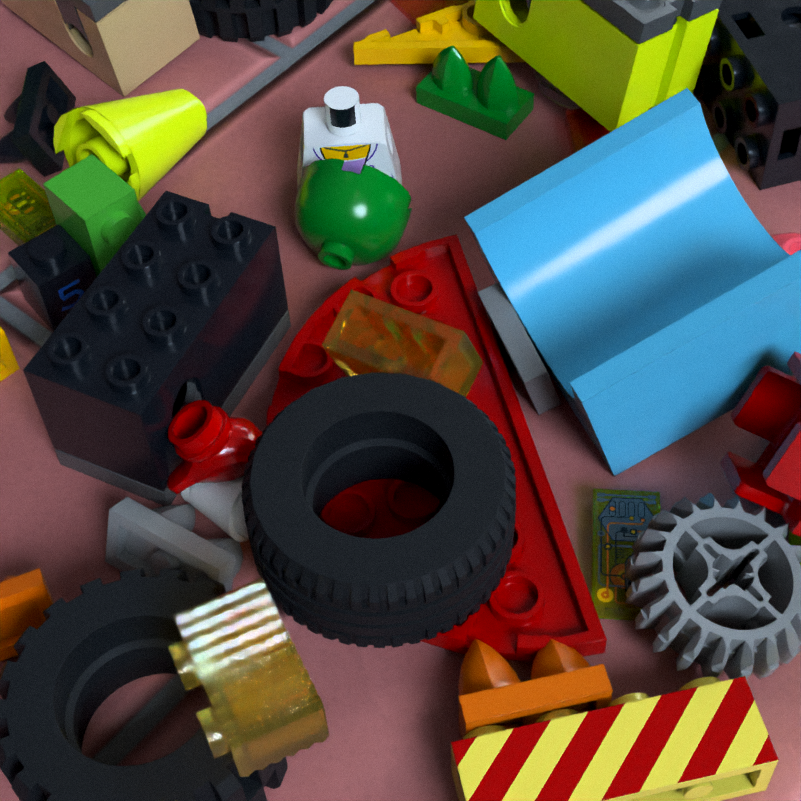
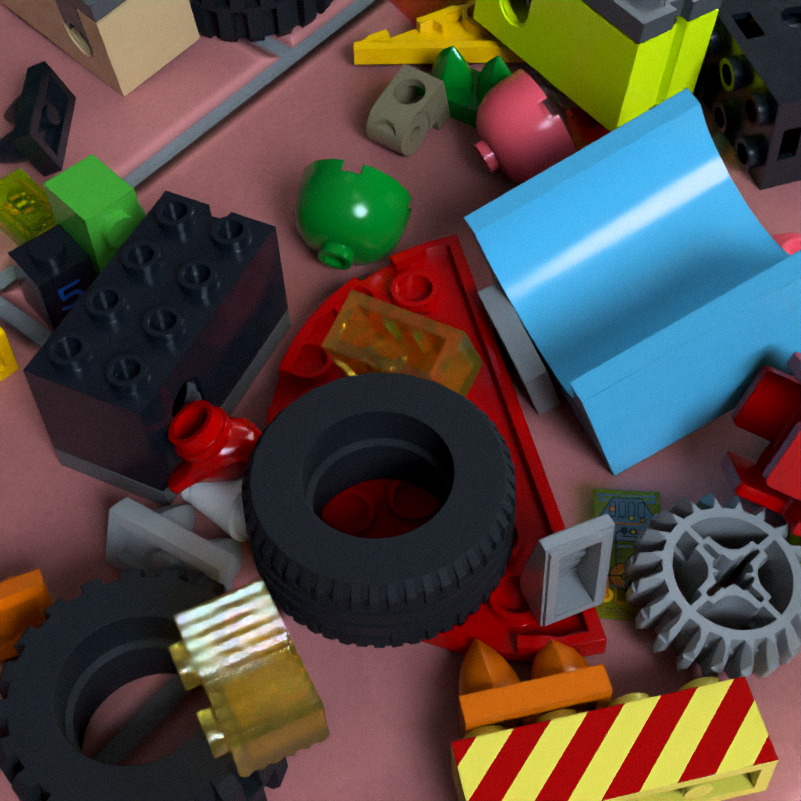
neon yellow cone [53,89,207,202] -> none
white torso [297,86,402,191] -> none
none -> dark tan leg [366,64,451,156]
none -> coral cylinder [473,69,576,183]
none -> light grey slope [519,513,615,627]

